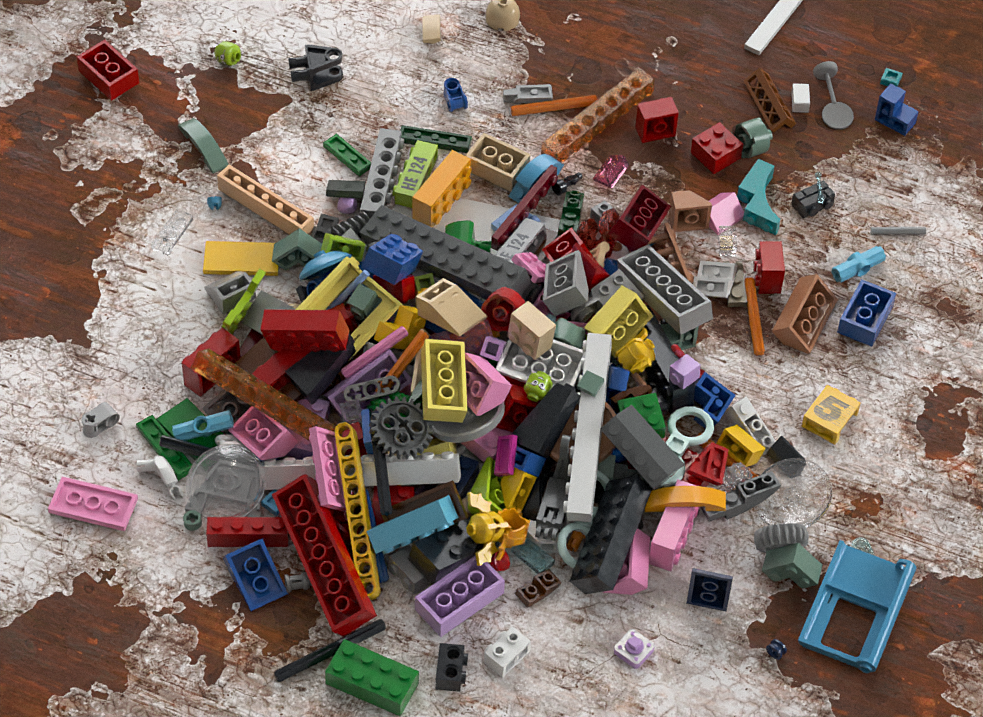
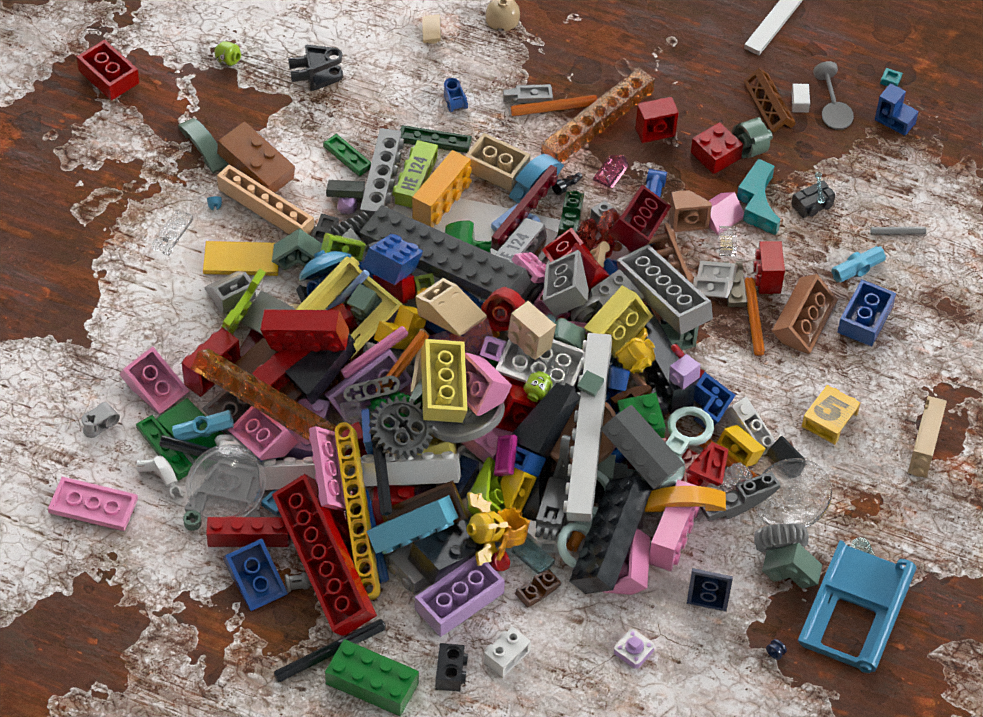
none -> bright pink slope [119,346,189,415]
none -> dark orange brick [217,121,295,193]
none -> blue piece [646,168,667,197]
none -> tan door [907,396,947,478]

